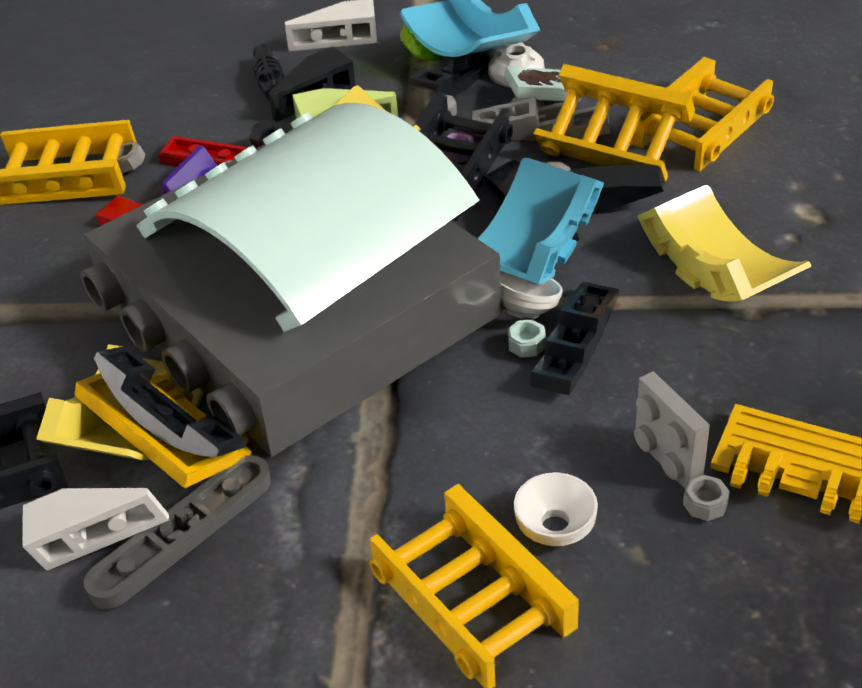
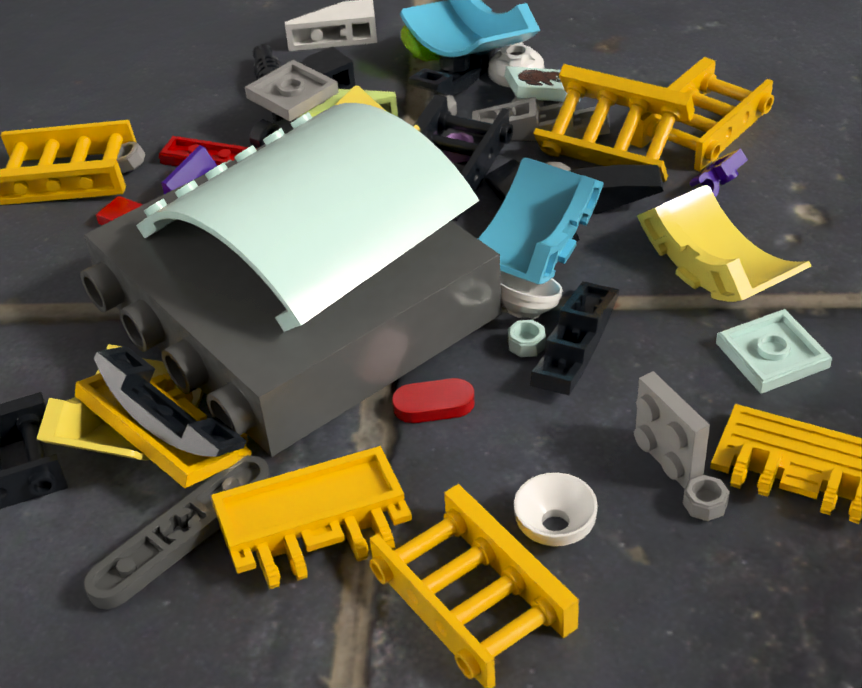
white slope [23,488,169,571] -> none
none -> yellow hinge [211,446,412,589]
none -> light grey plate [245,60,339,121]
none -> red tile [392,378,475,423]
none -> plate [689,148,748,197]
none -> light aqua tile [716,309,832,394]

